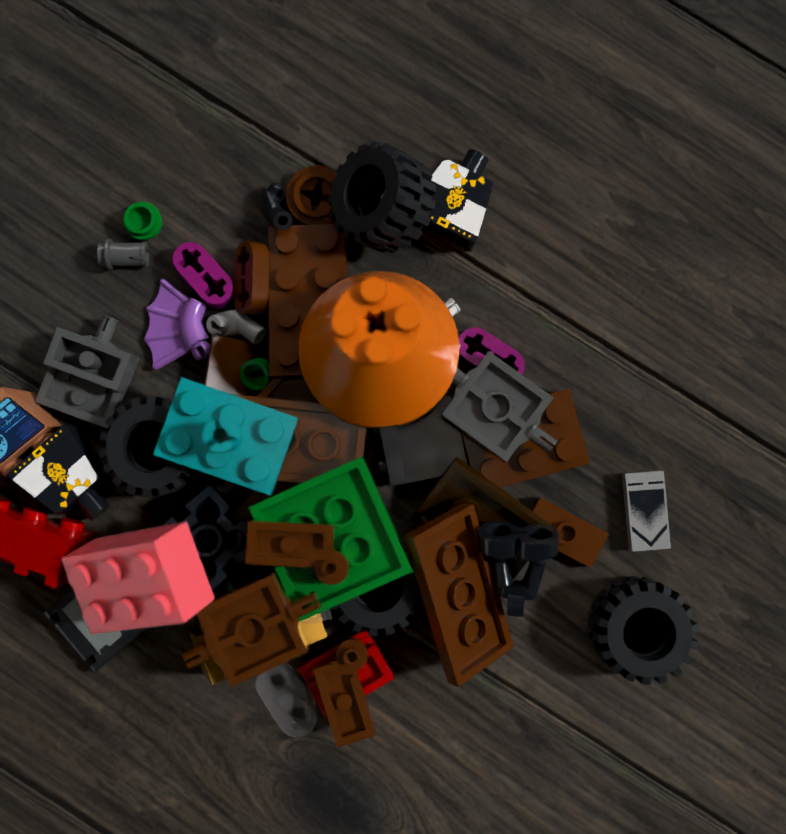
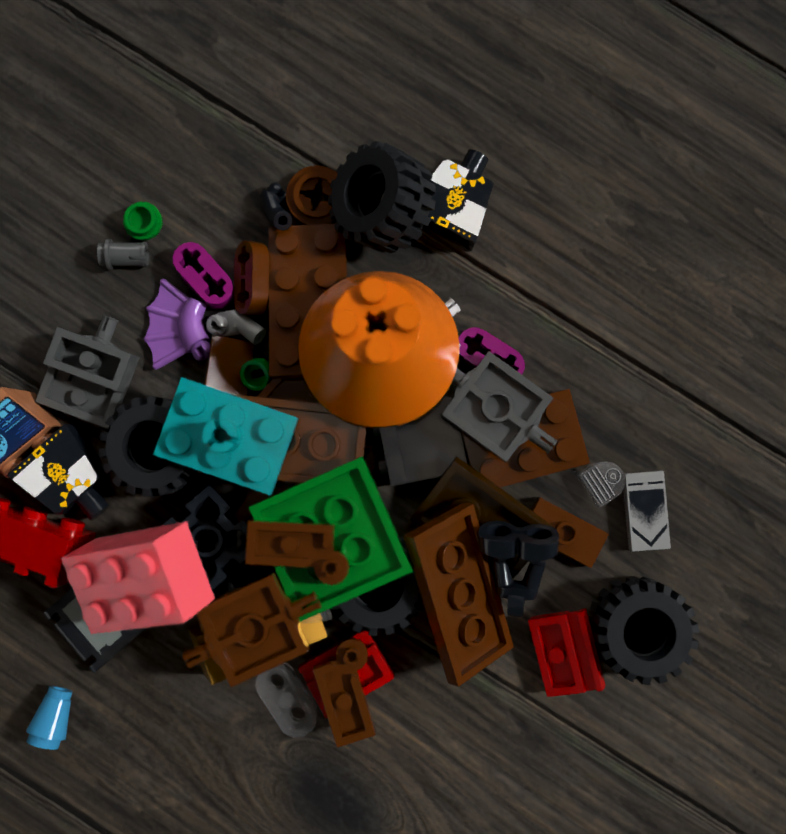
none -> dark azure cone [26,686,73,750]
none -> red plate [528,608,606,697]
none -> clear tile [576,461,625,508]

